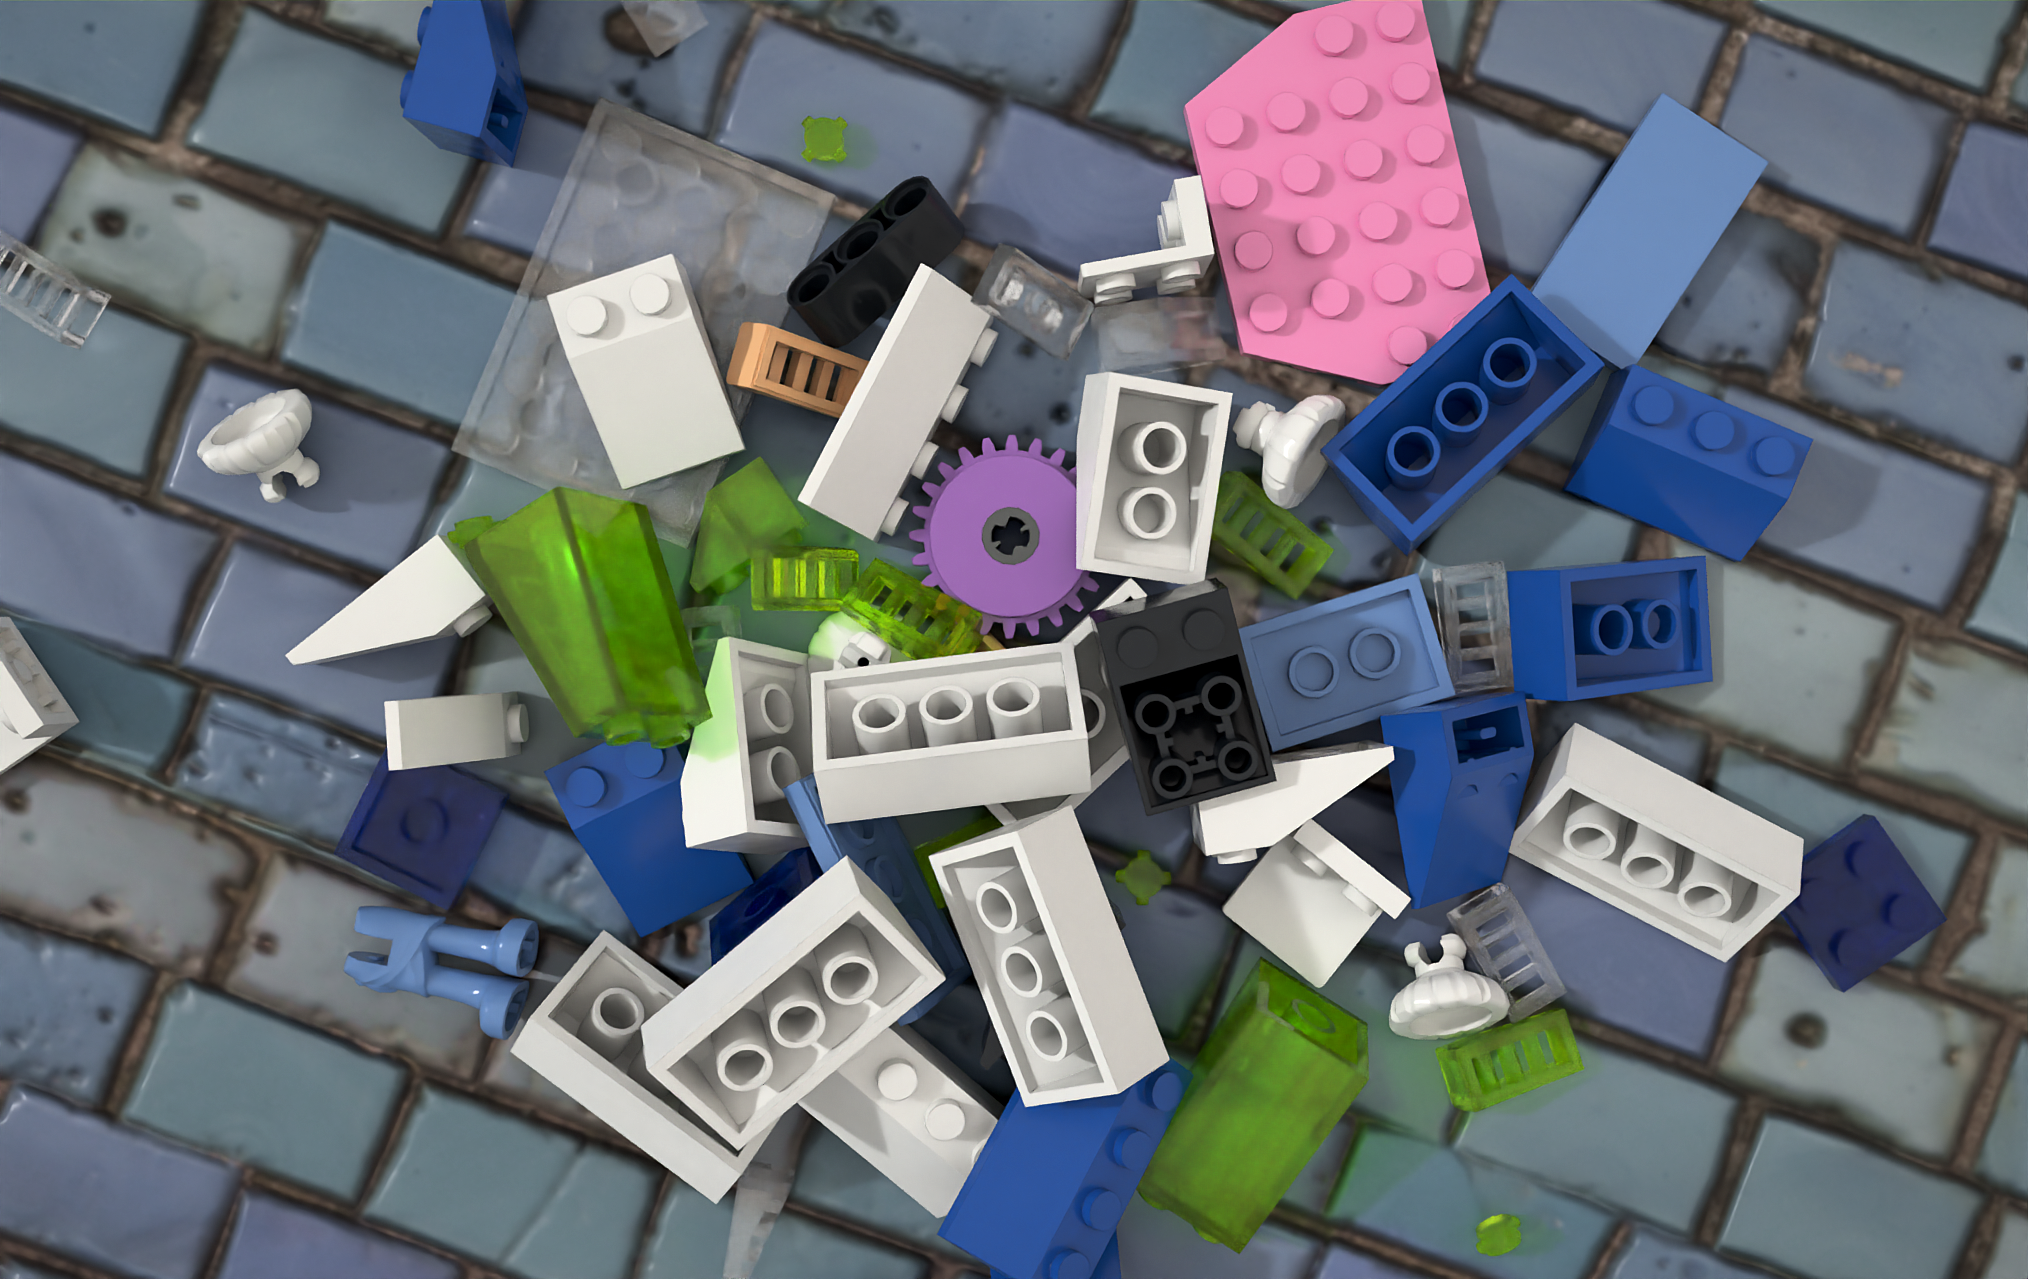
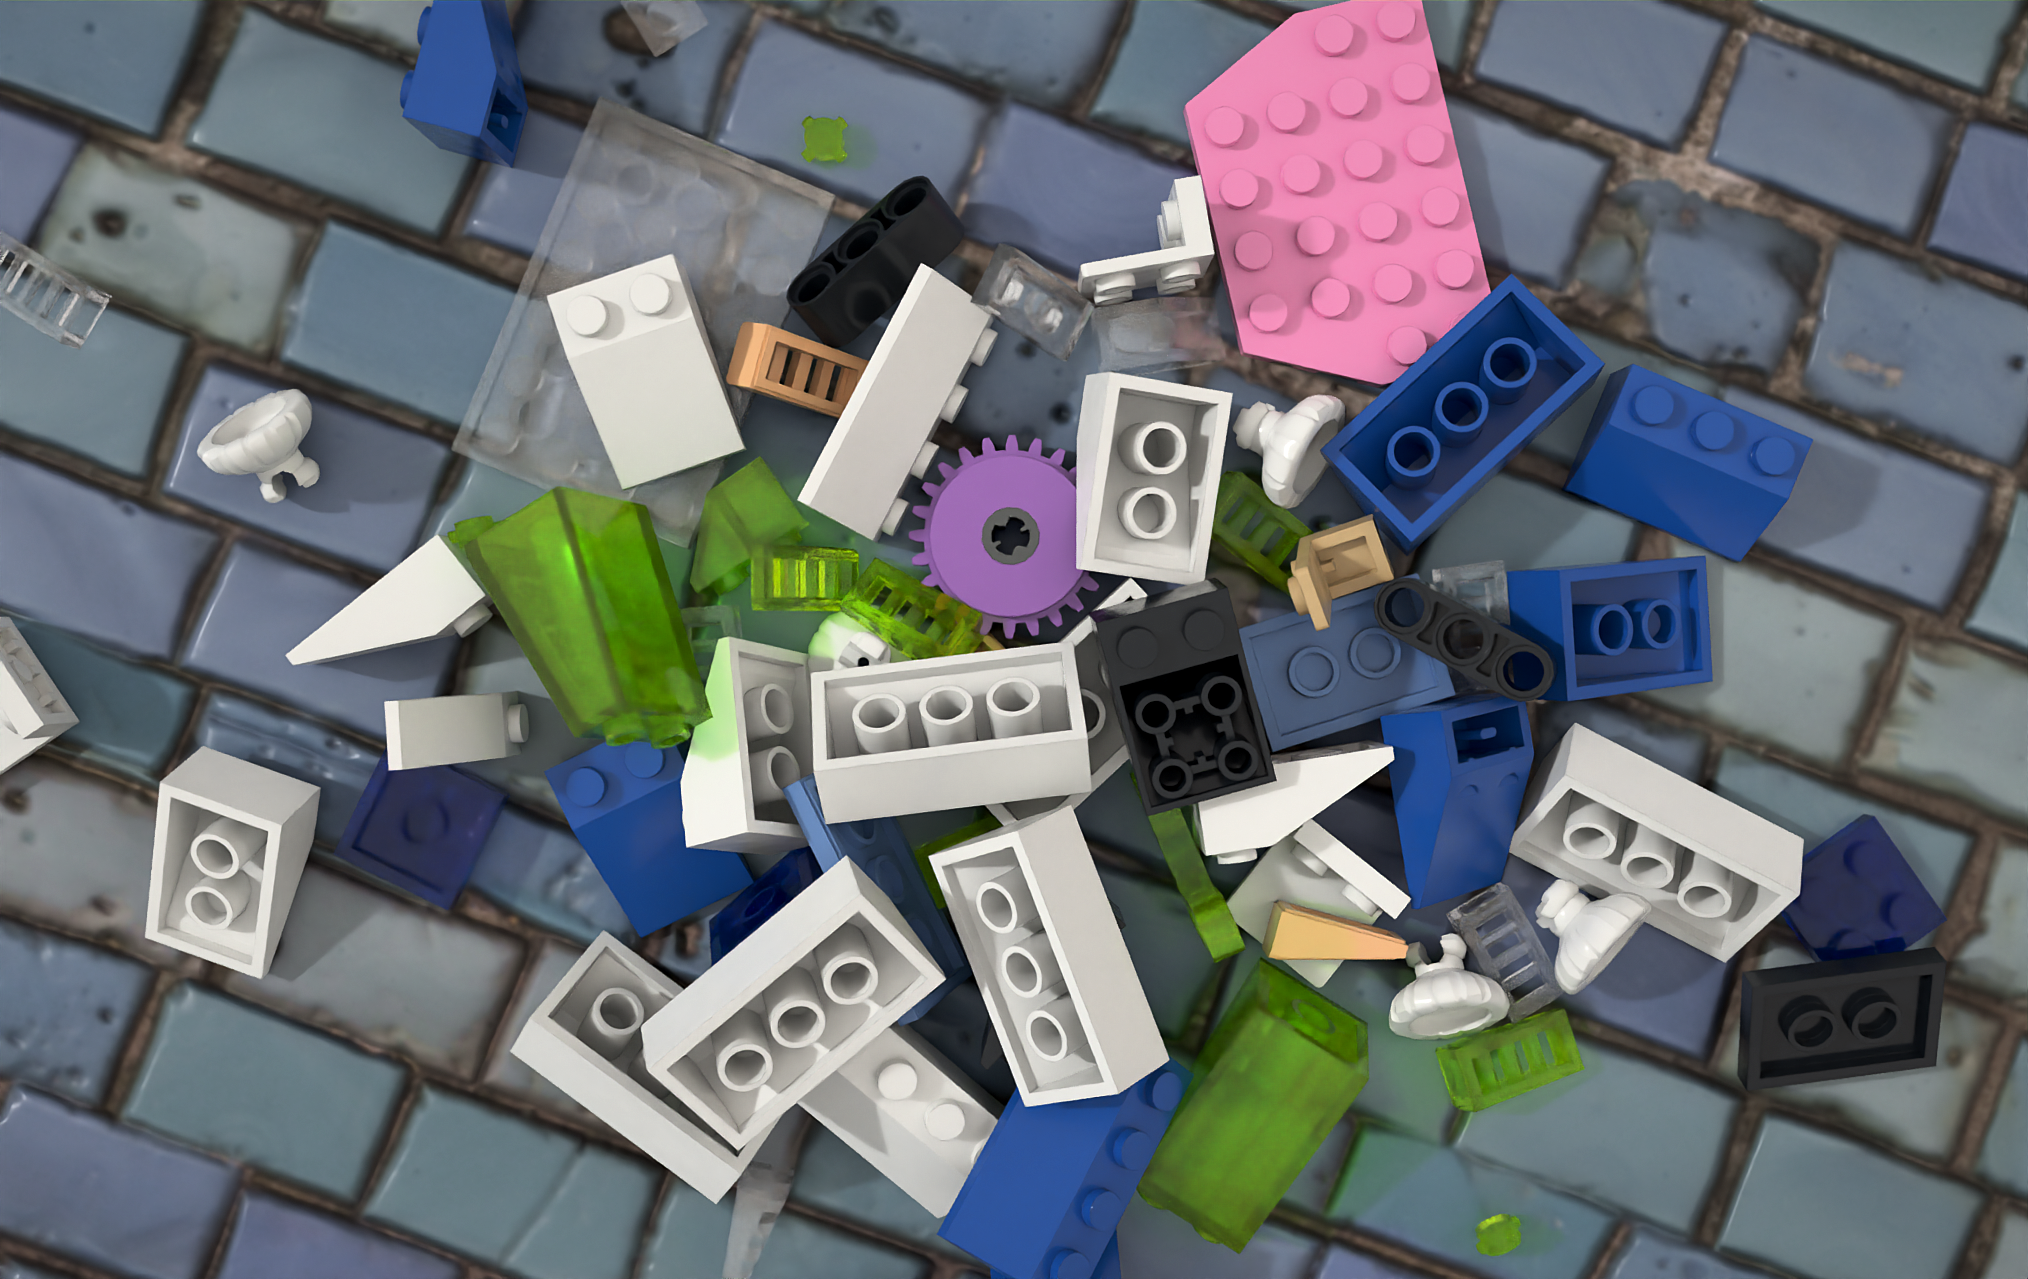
medium blue piece [344,906,539,1040] -> none
clear neon green piece [1116,849,1171,905] -> none
medium blue tile [1530,93,1769,372] -> none
none -> white slope [145,746,321,979]
none -> clear neon green beam [1129,772,1246,963]
none -> light nougat slope [1262,900,1408,960]
none -> tan bracket [1287,514,1394,631]
none -> black beam [1374,578,1558,702]
none -> white hair [1535,879,1651,995]
none -> black plate [1737,947,1947,1091]

